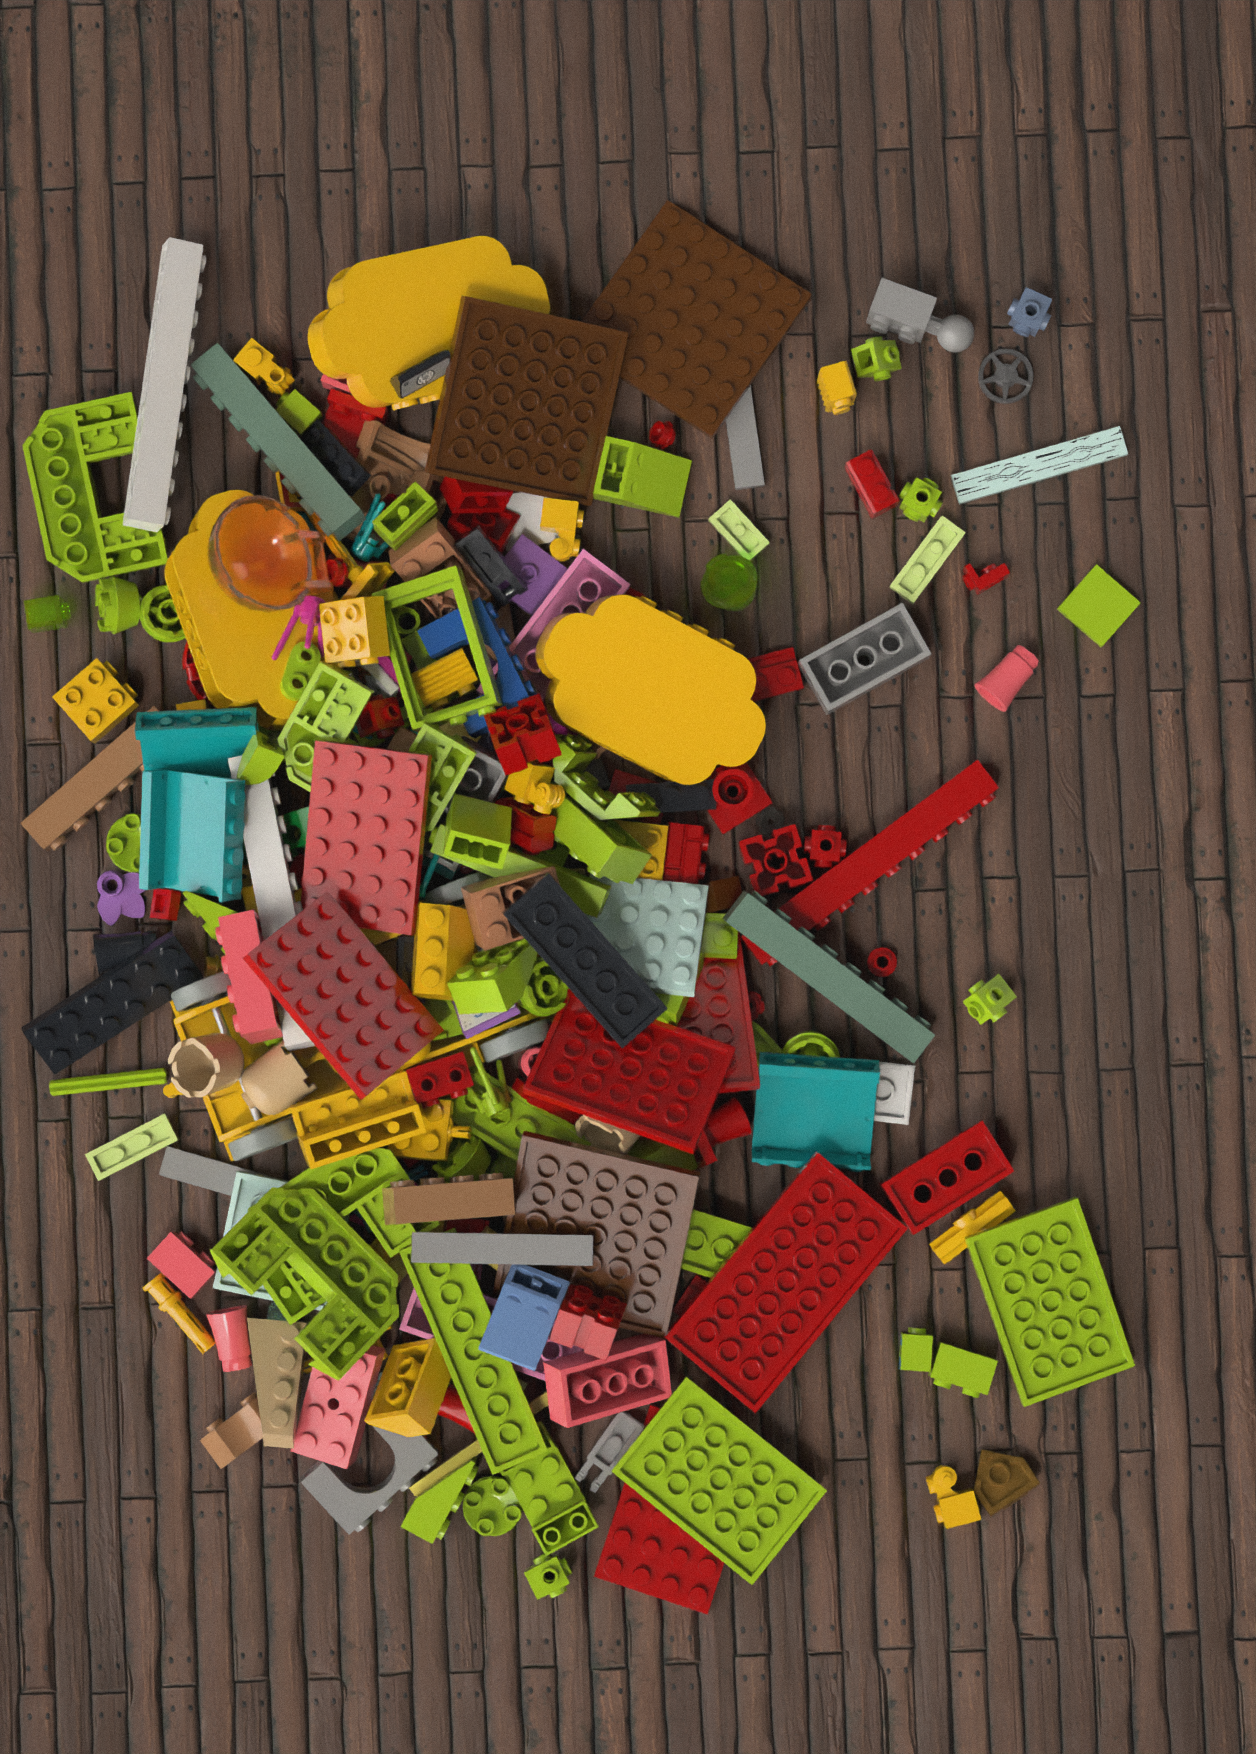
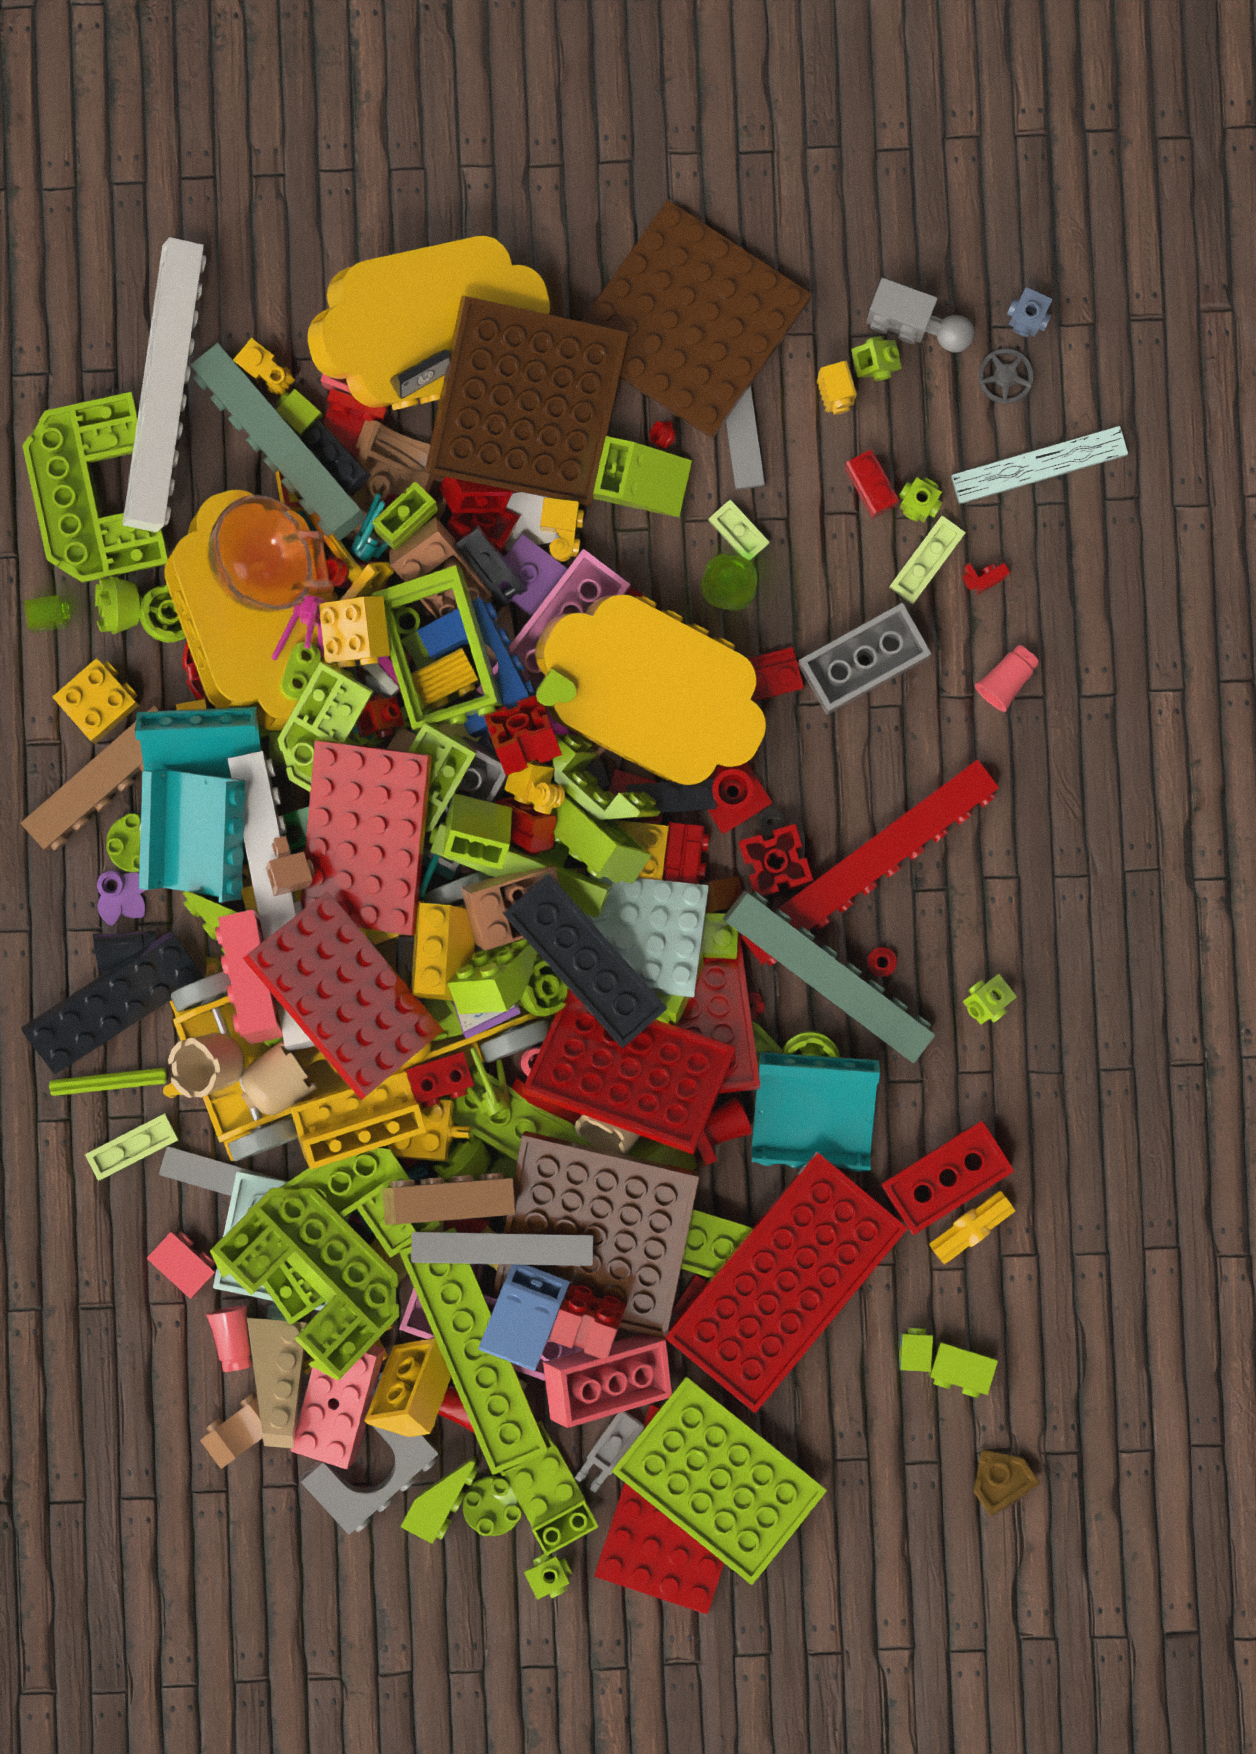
yellow pin [142,1272,215,1354] -> none
red plate [149,889,181,921] -> none
lime brick [237,731,285,785] -> none
light yellow tile [409,1390,549,1496] -> none
red brick [804,825,847,868] -> none
white tile [874,1062,915,1125] -> none
yellow brick [926,1465,981,1529] -> none
lime plate [964,1197,1135,1407] -> none
lime tile [1057,564,1141,647] -> none
none -> nougat brick [265,836,315,896]
none -> lime tile [536,669,576,706]

